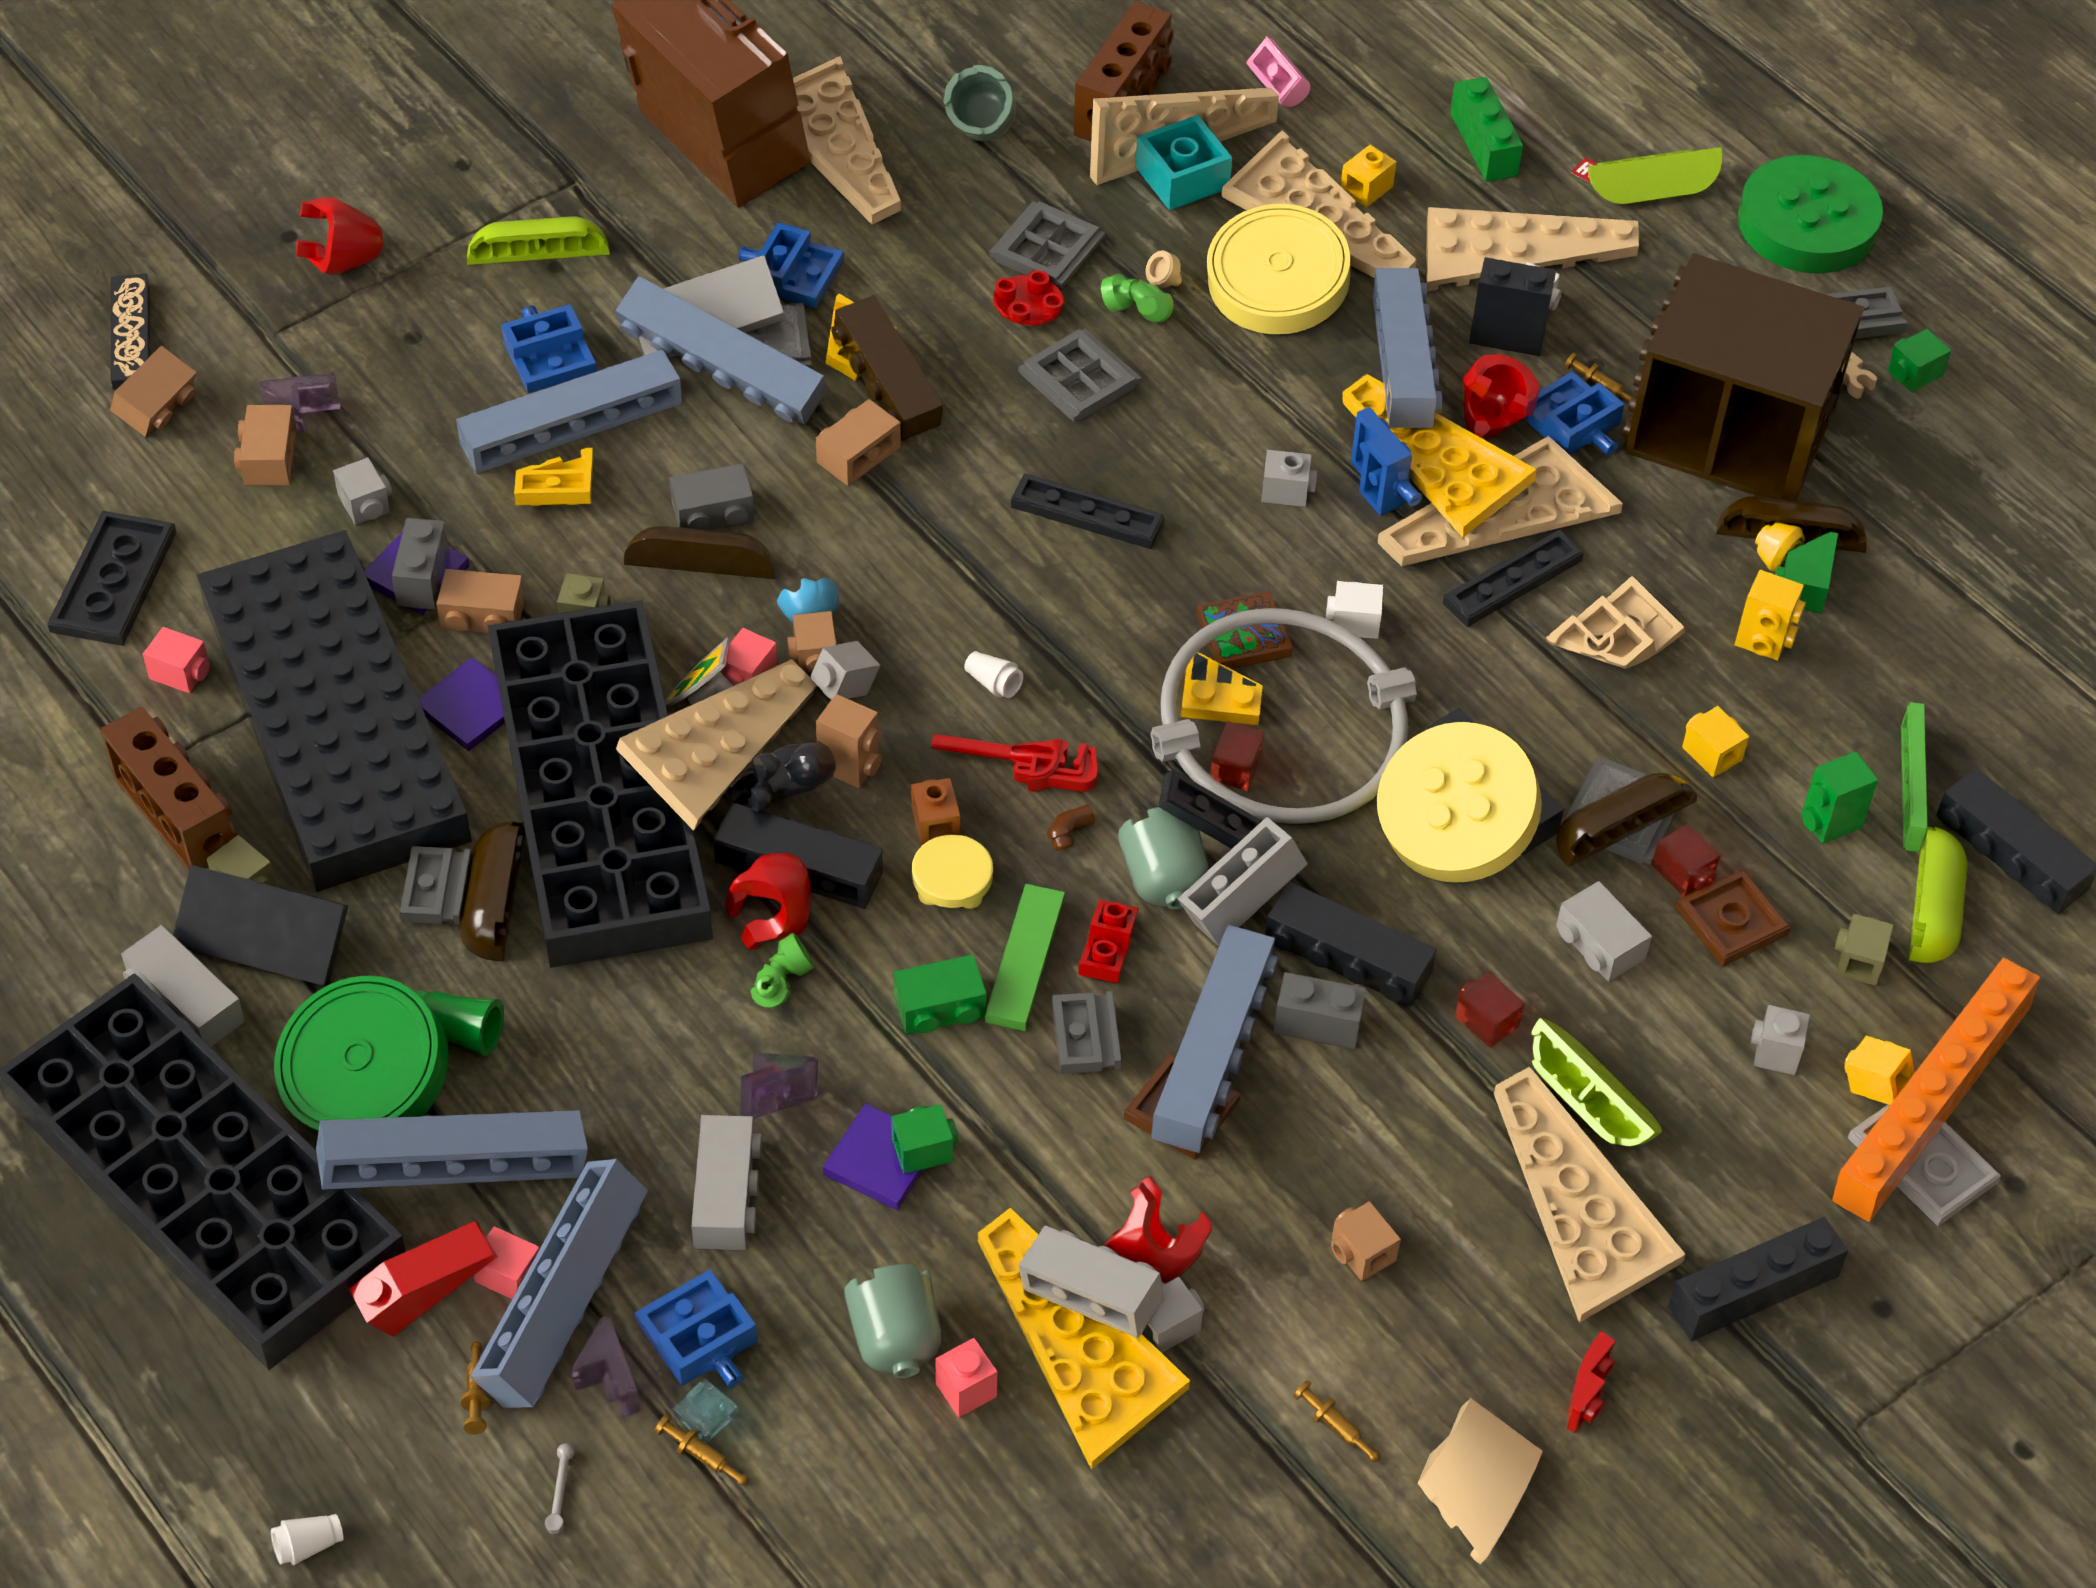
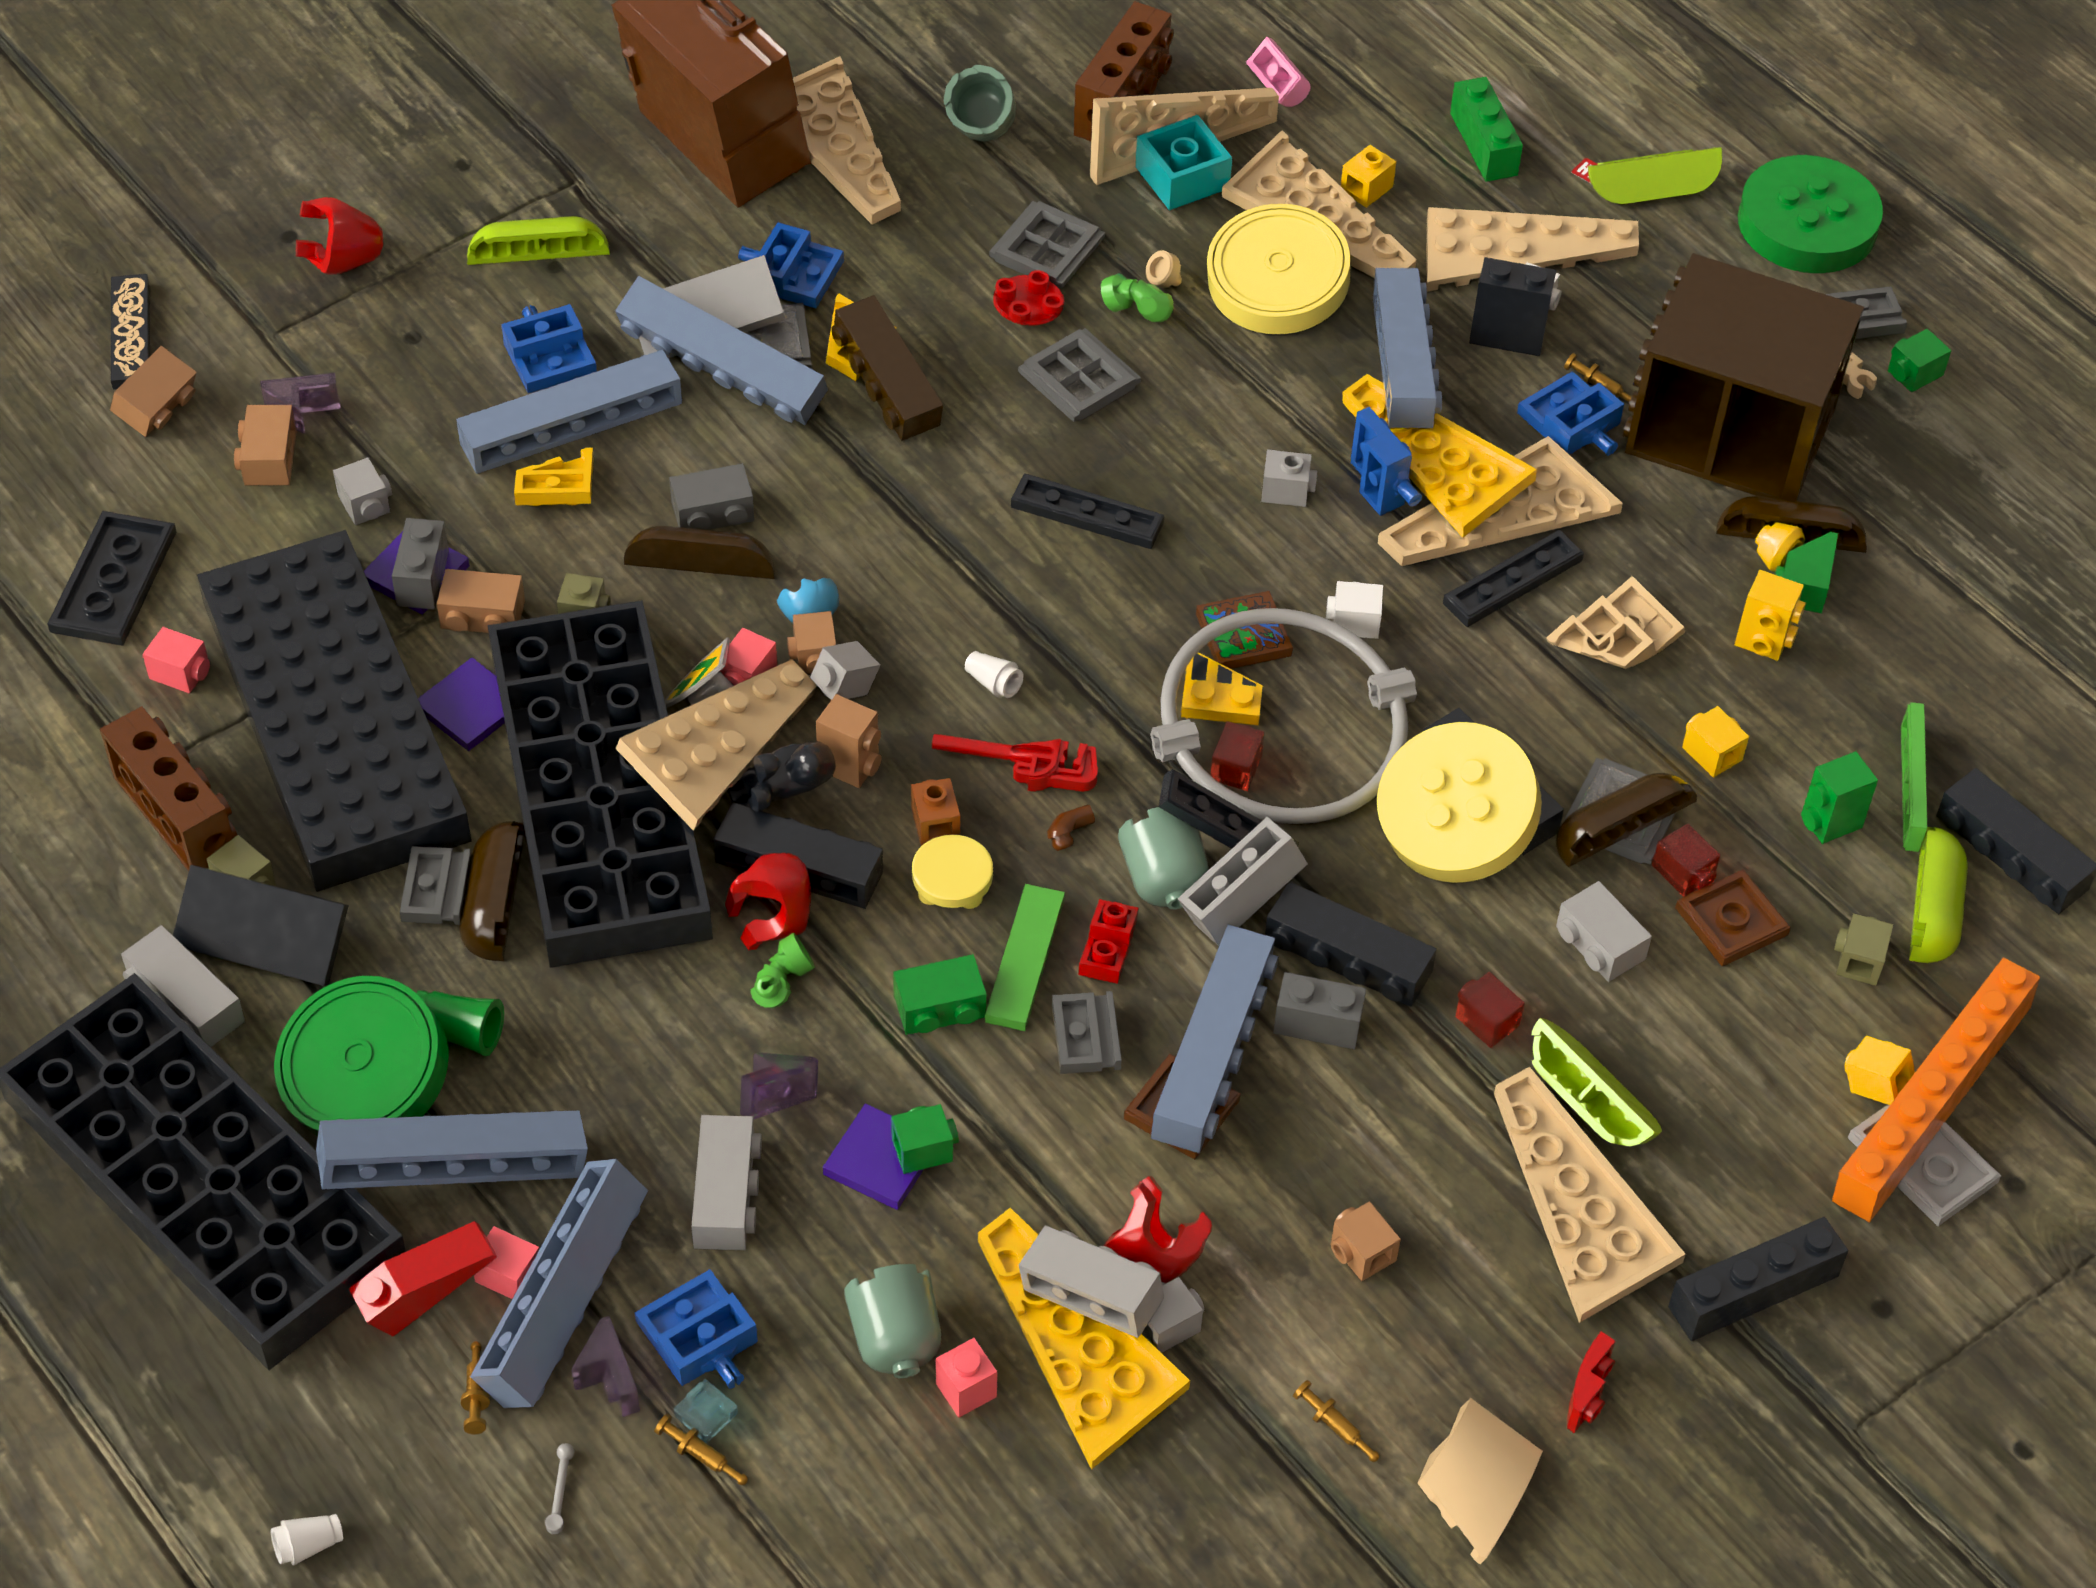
medium nougat brick [816,399,901,486] -> none
red piece [1463,354,1540,440] -> none
light grey brick [1750,1005,1810,1075] -> none

